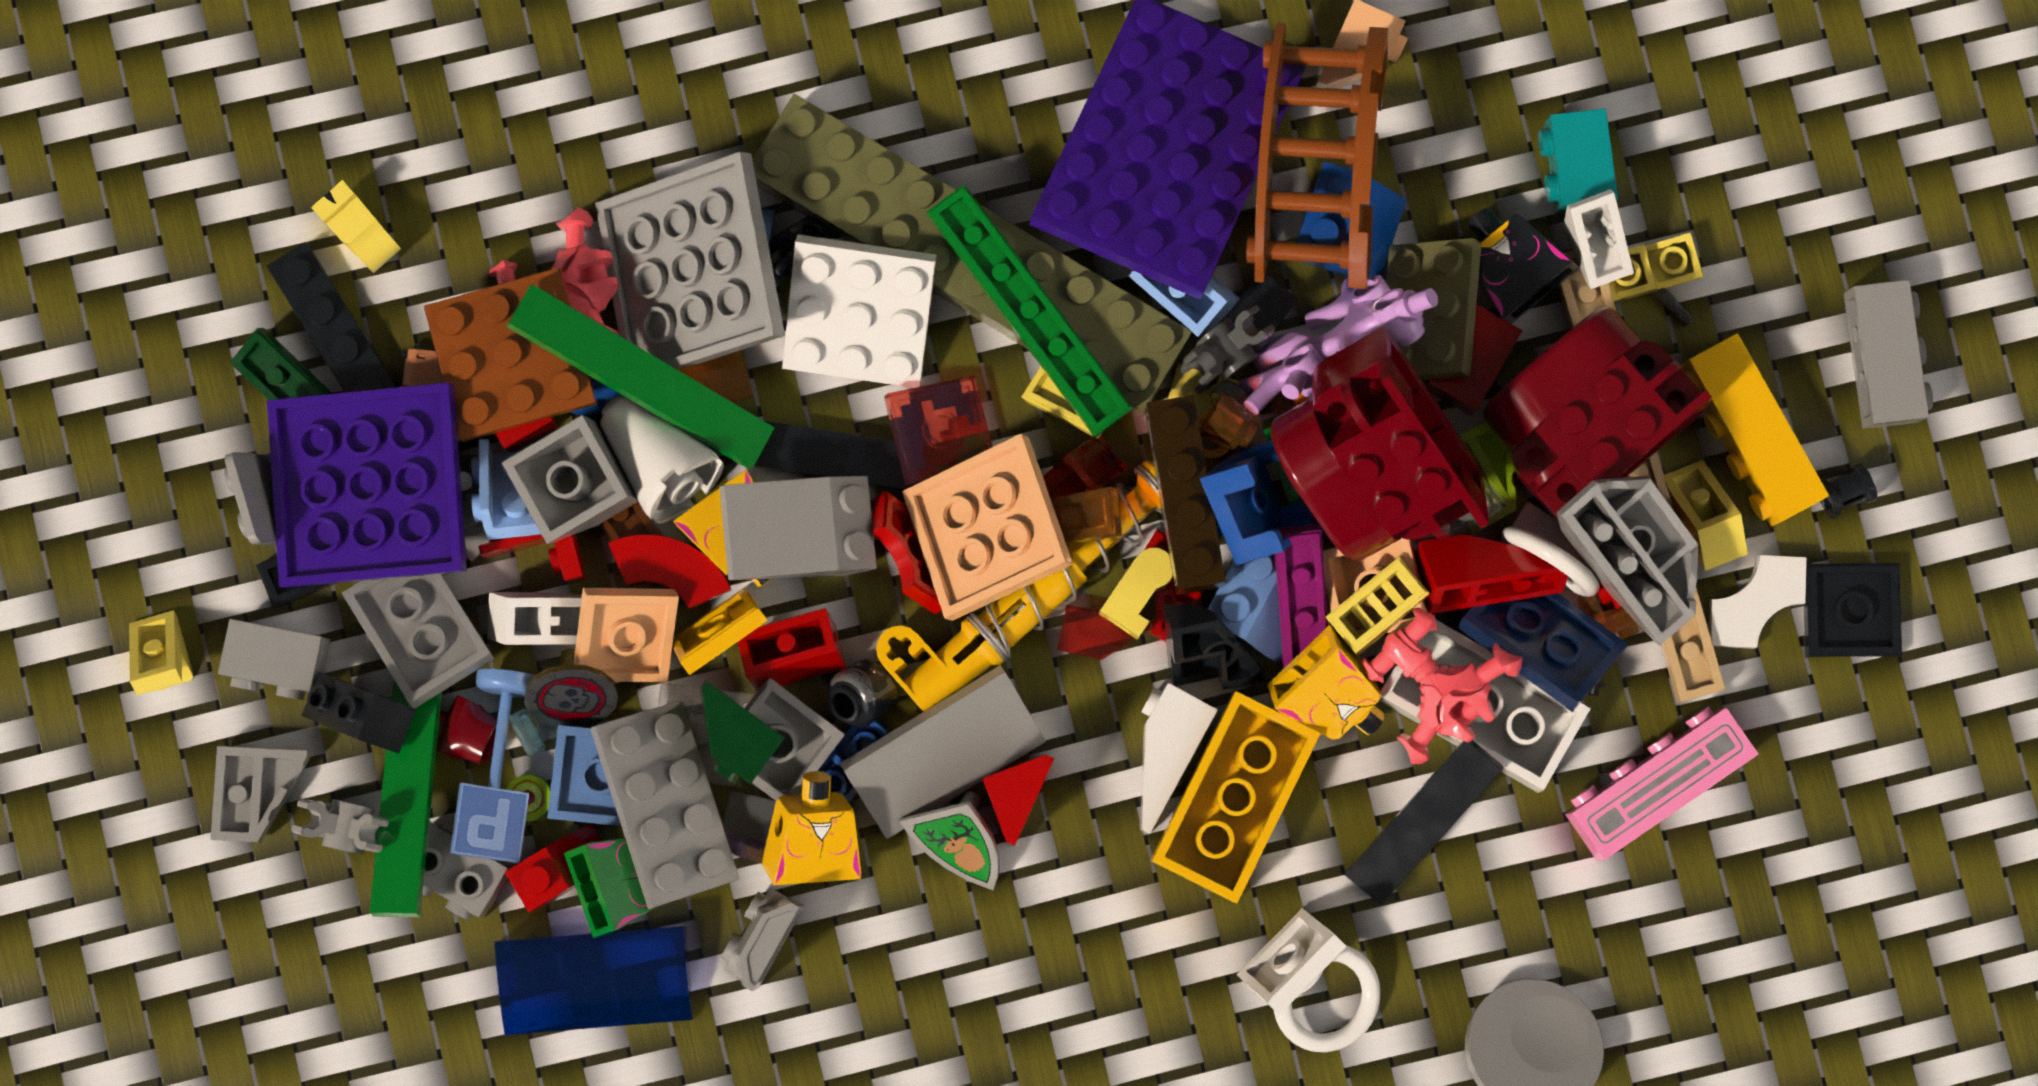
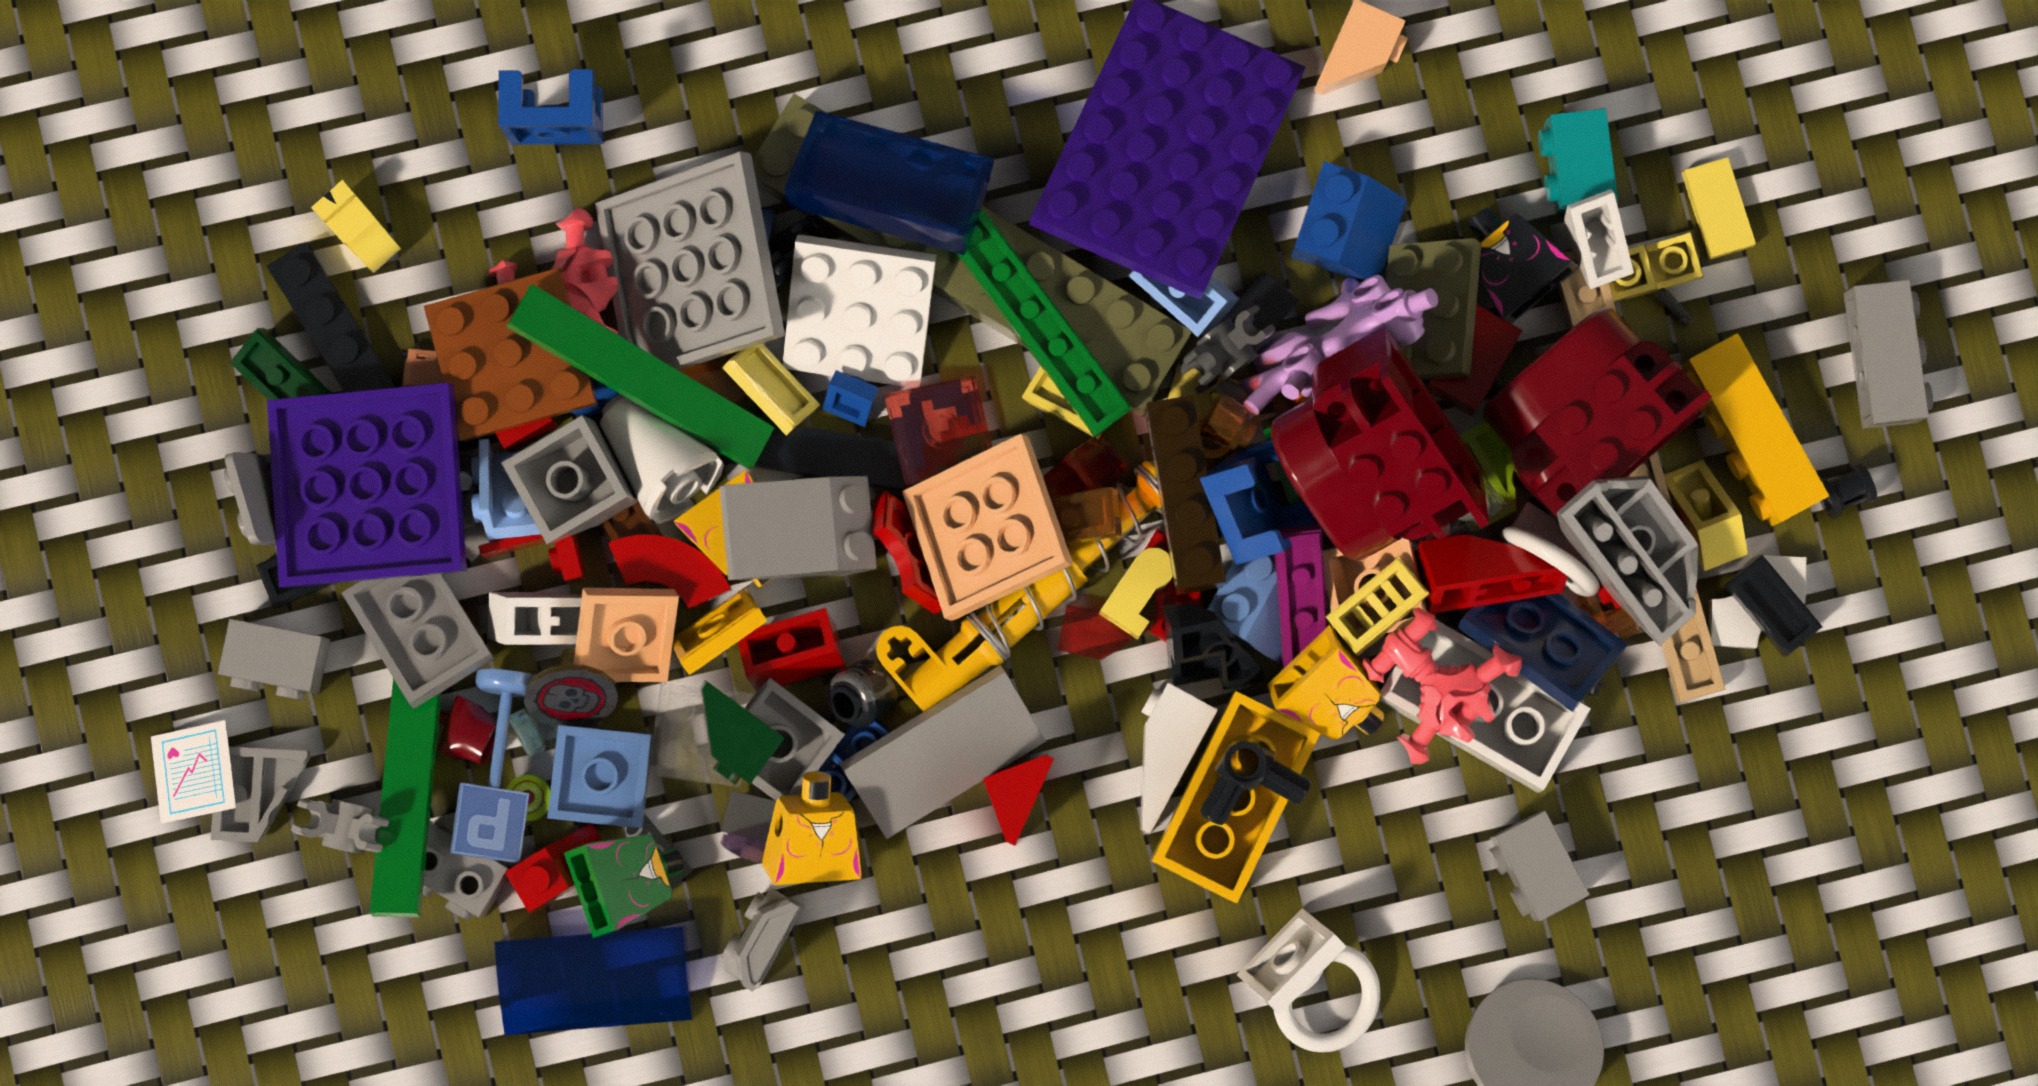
light yellow slope [129,610,193,695] -> none
black brick [301,672,417,754] -> none
light grey plate [590,700,740,909] -> none
shield [898,791,1000,890] -> none
dark orange fence [1246,22,1388,289] -> none
black tile [1345,740,1503,906] -> none
bright pink brick [1565,706,1759,860] -> none
black tile [1804,563,1902,658] -> none
none -> white sticker [151,720,236,824]
none -> blue panel [498,69,603,145]
none -> light yellow tile [723,344,820,436]
none -> clear blue slope [784,110,994,255]
none -> blue plate [822,370,879,427]
none -> black axle [1200,735,1311,825]
none -> light grey brick [1488,811,1590,921]
none -> light yellow tile [1681,157,1756,260]
none -> black tile [1724,555,1823,657]

